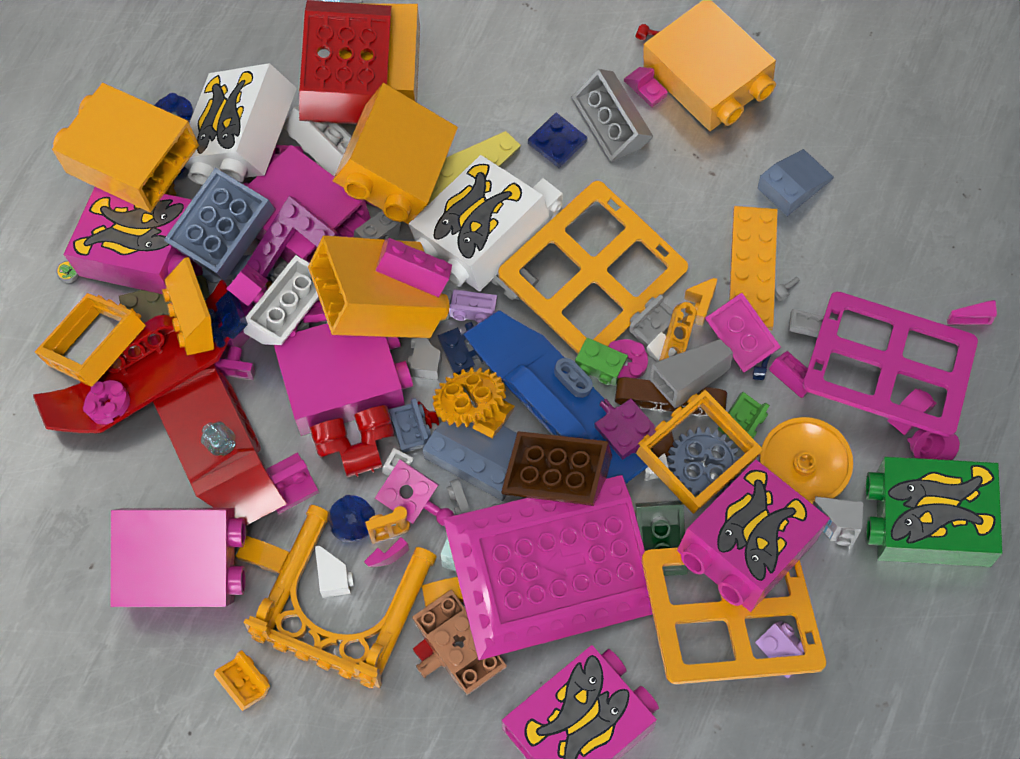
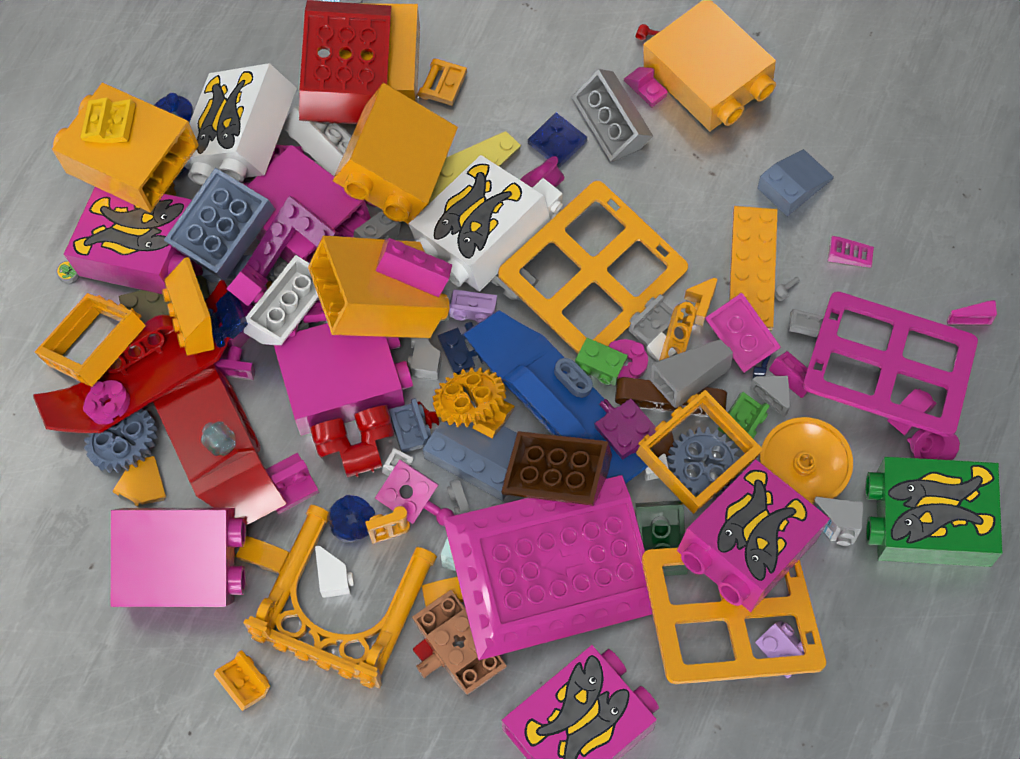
dark pink slope [364,537,409,567] -> none
none -> yellow slope [81,97,136,143]
none -> sand blue gear [84,408,158,473]
none -> light orange slope [112,456,166,507]
none -> light orange plate [417,58,467,106]
none -> dark pink piece [520,156,565,187]
none -> light grey slope [750,376,790,417]
none -> dark pink slope [827,236,874,268]

